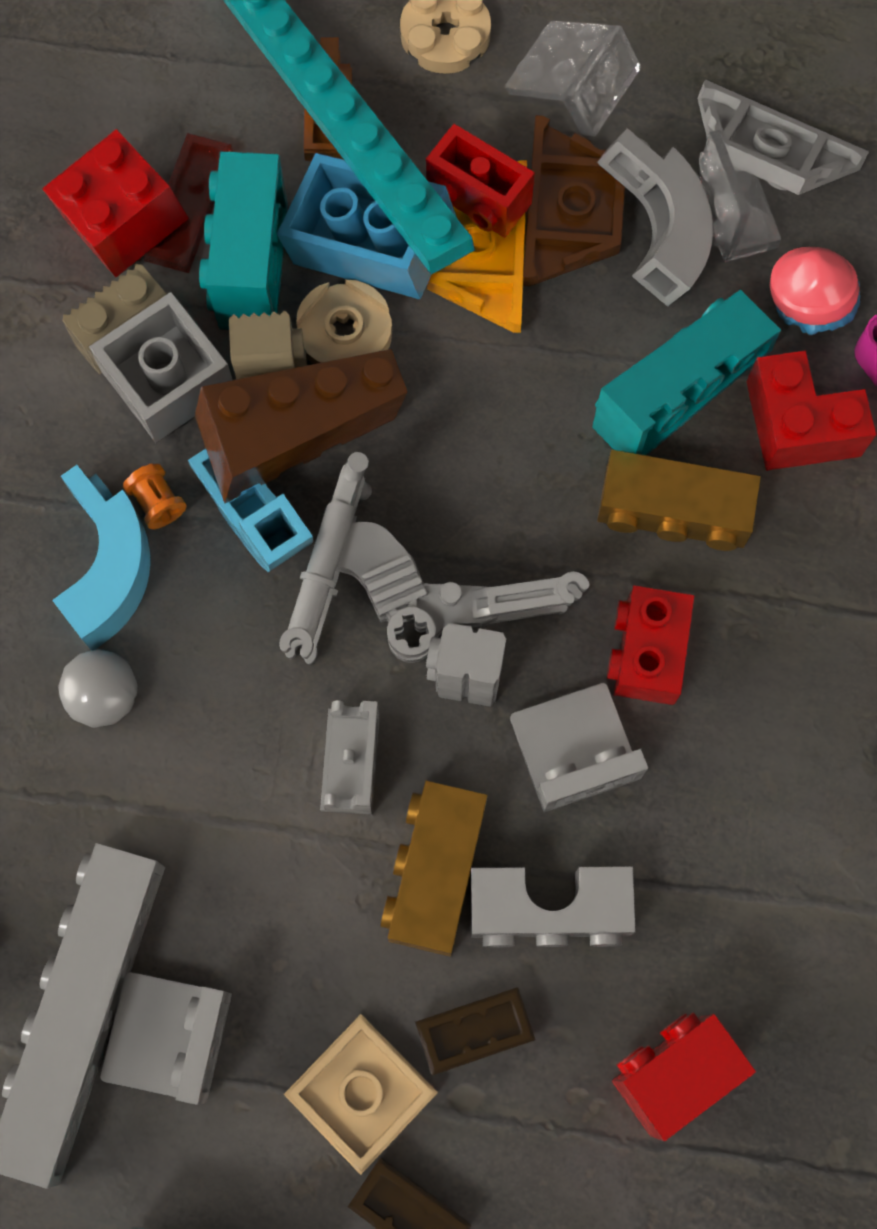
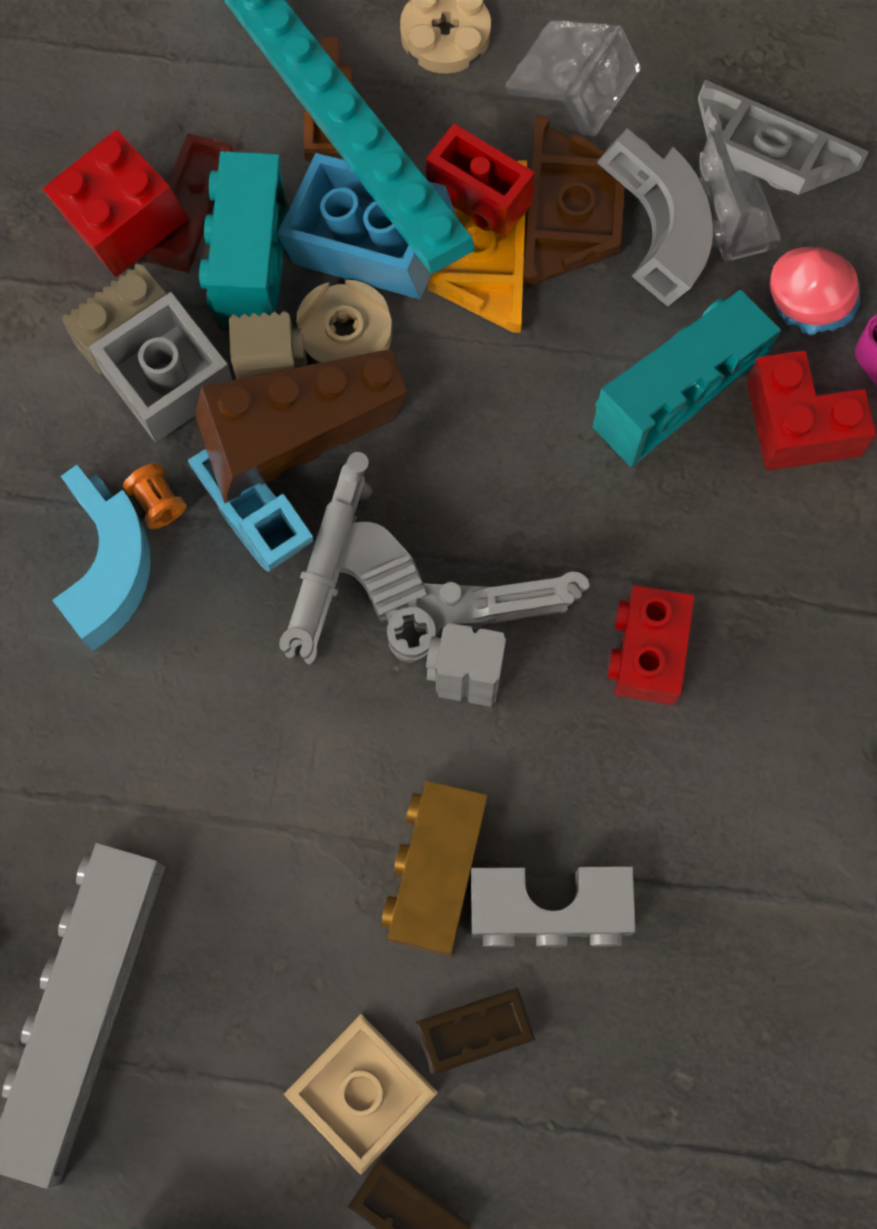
light grey hair [58,649,138,728] -> none
light grey bracket [100,972,232,1105] -> none
light grey hinge [320,700,380,815] -> none
light grey bracket [510,683,648,813] -> none
pearl gold brick [597,450,761,551] -> none
red brick [612,1012,756,1142] -> none

